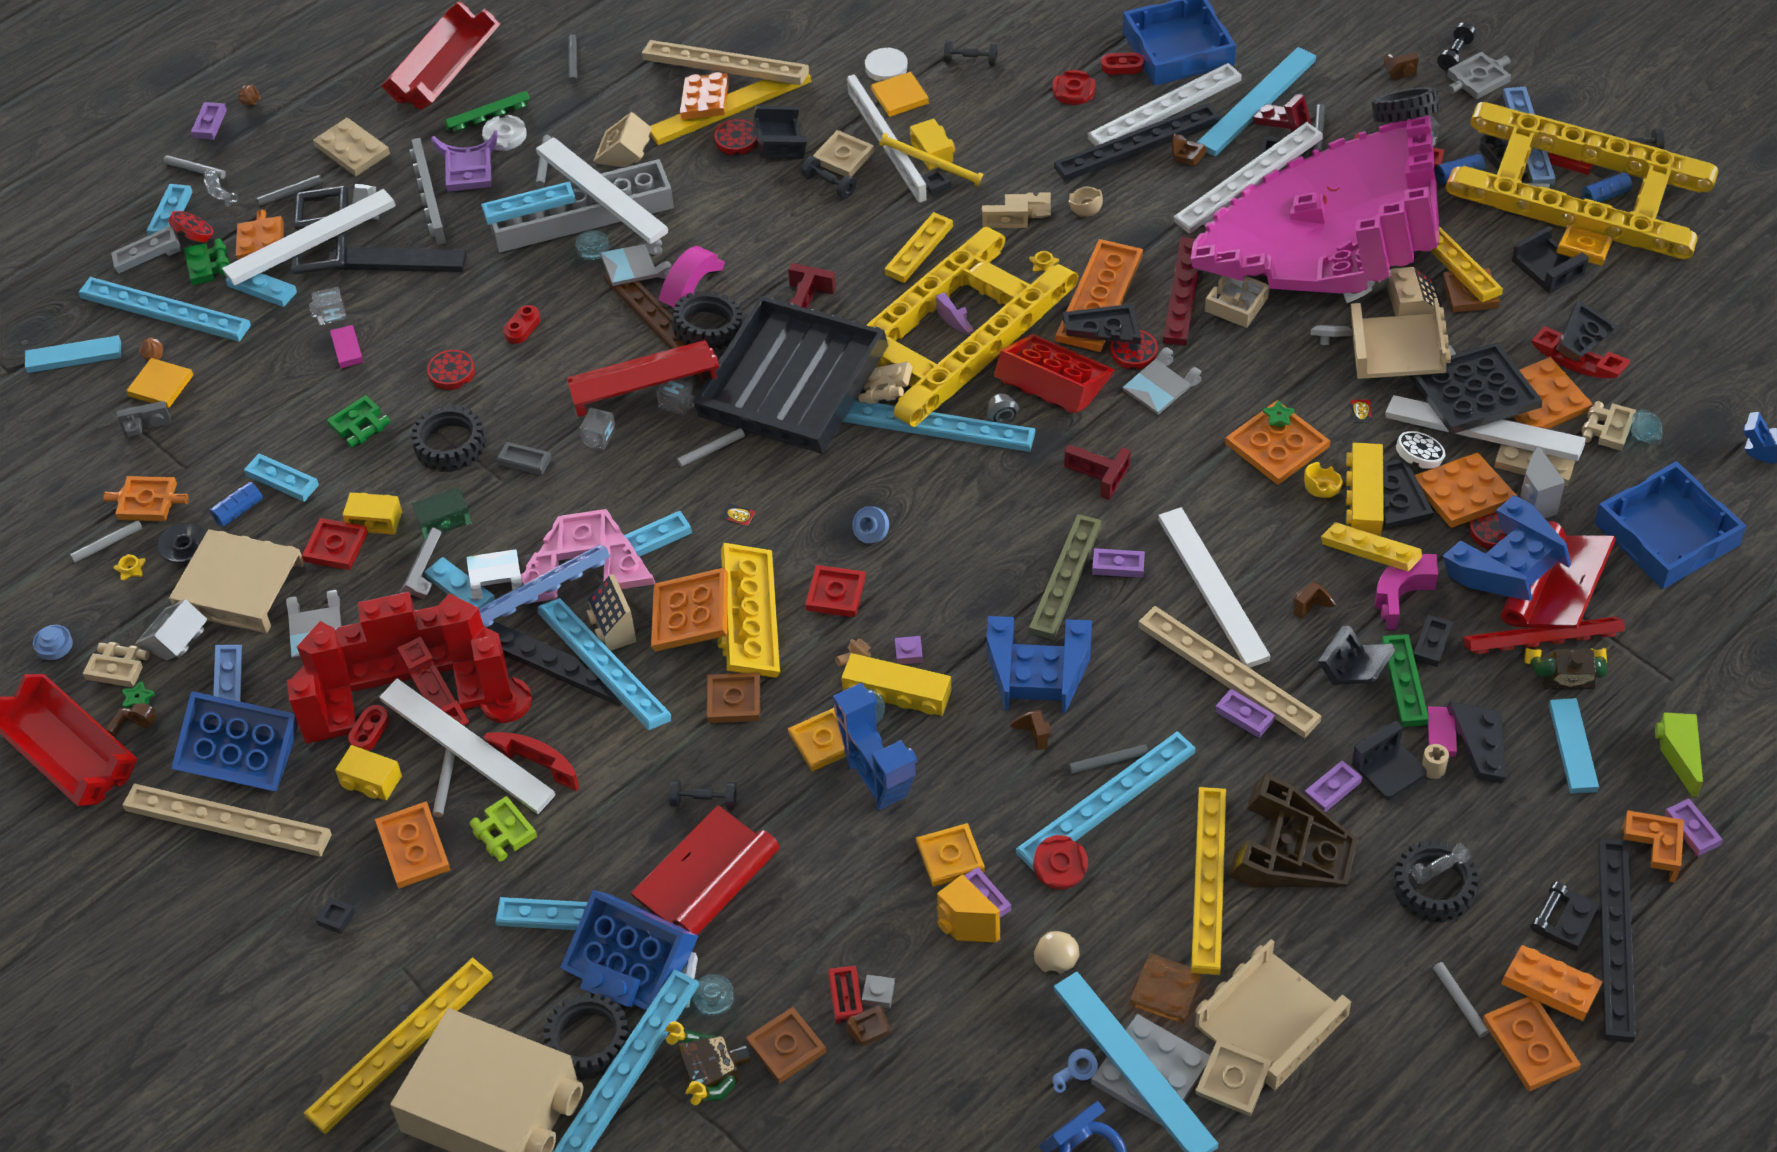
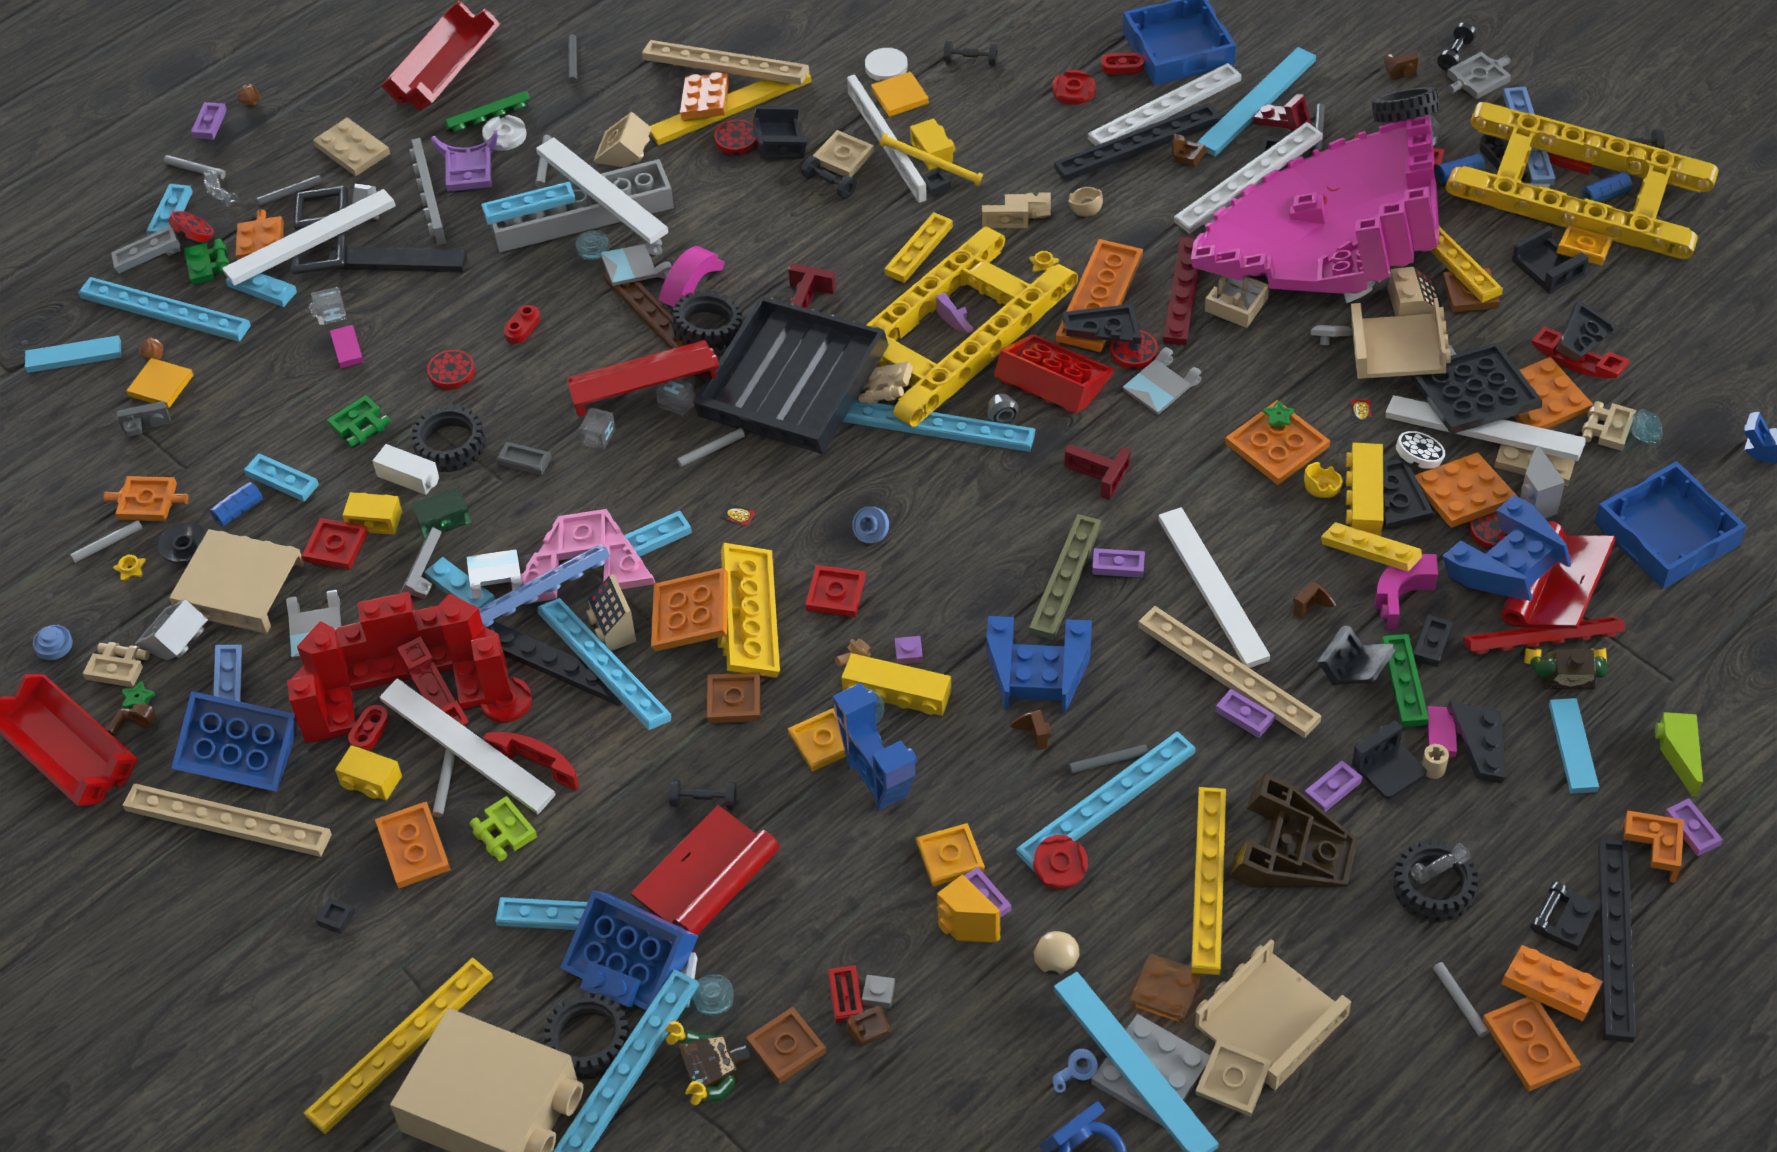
none -> white brick [373,444,439,495]

